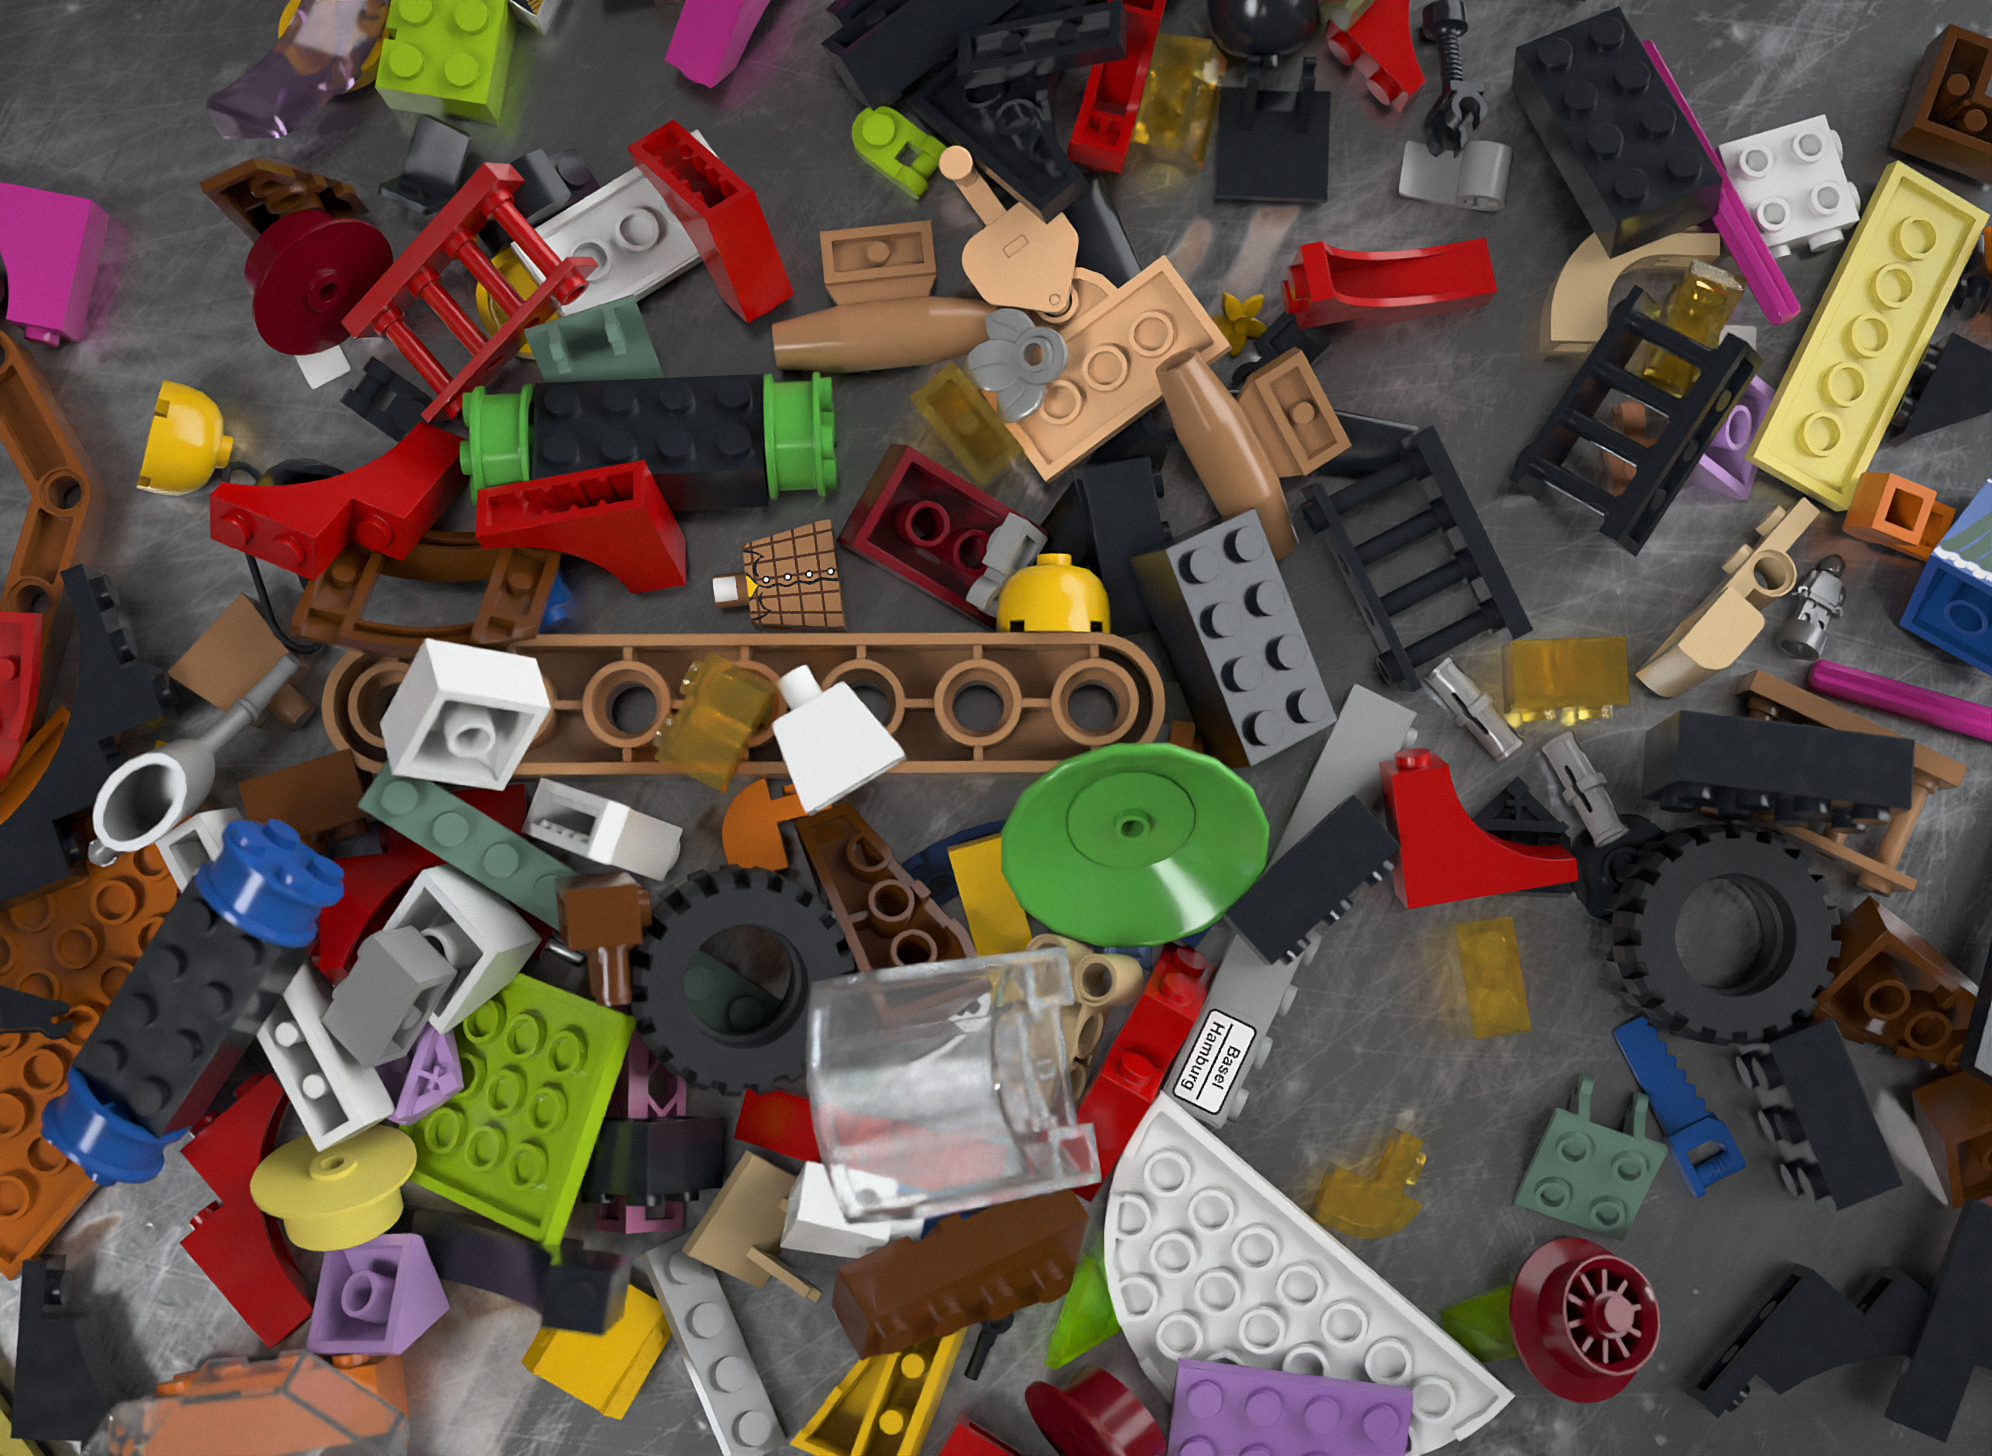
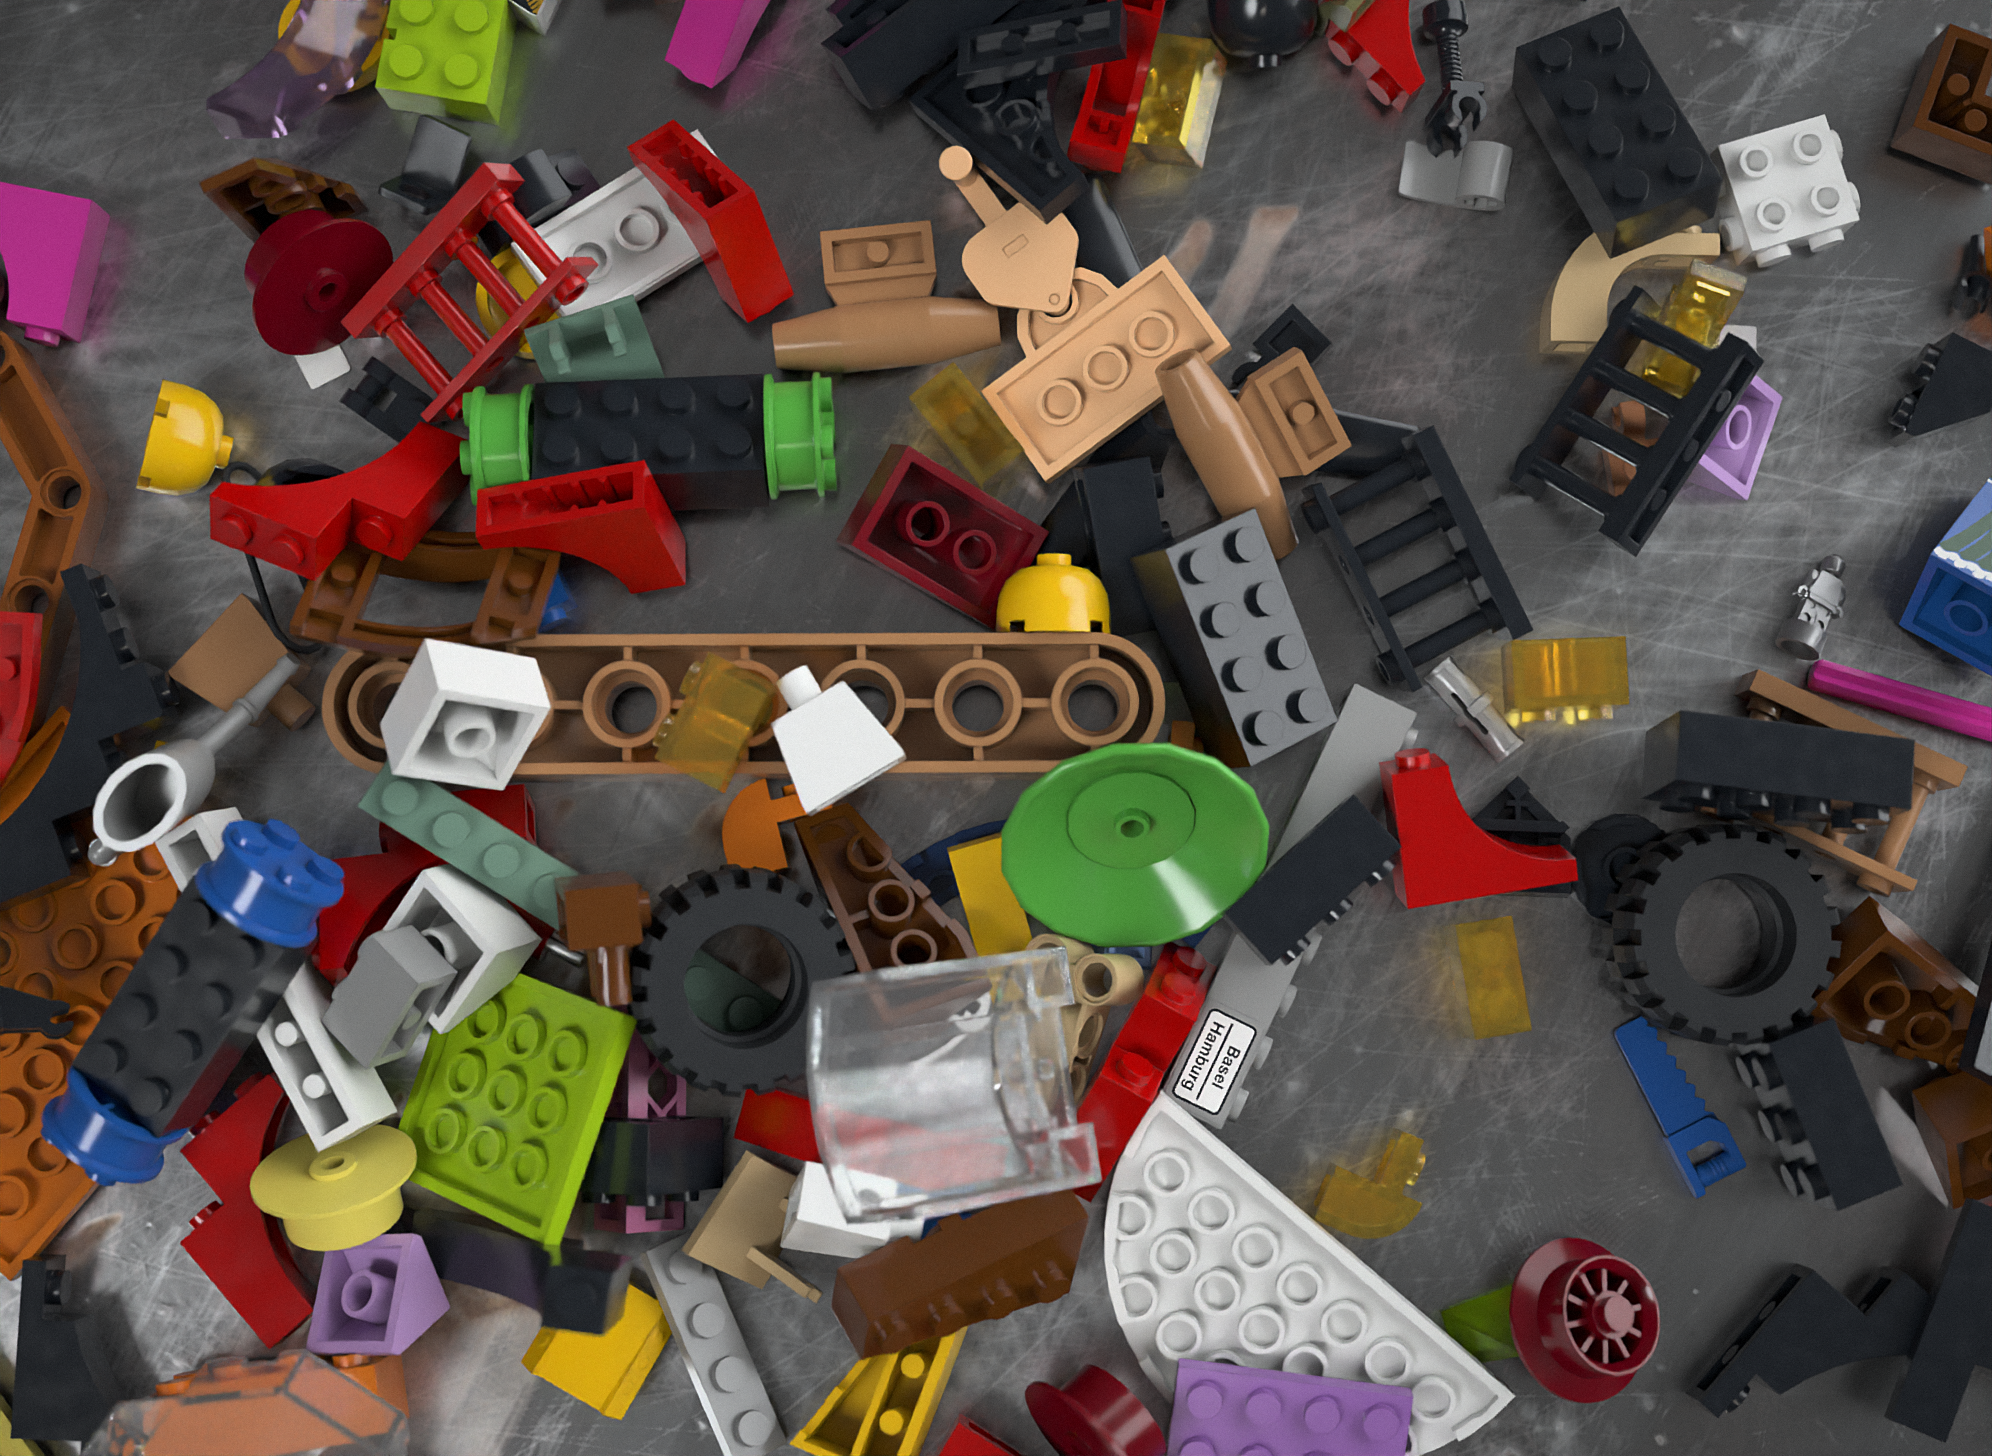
reddish brown brick [238,748,379,856] -> none
lavender slope [374,1021,464,1126] -> none
white arch [521,777,683,882] -> none
medium nougat torso [713,519,847,633] -> none
lime plate [852,106,947,200] -> none
light grey plate [962,308,1069,423] -> none
black hand [964,1312,1014,1381] -> none
light grey plate [966,512,1048,619] -> none
clear neon green slope [1043,1249,1123,1370] -> none
yellow plant [1211,292,1267,357] -> none
black plate [1215,55,1331,203] -> none
red arch [1281,237,1498,330] -> none
sand green plate [1514,1072,1668,1241] -> none
light grey pin [1542,731,1629,847] -> none
tan plate [1634,497,1820,698] -> none
dark pink axle [1641,40,1801,326] -> none
light yellow plate [1744,160,1990,512] -> none
orange brick [1842,472,1956,562] -> none

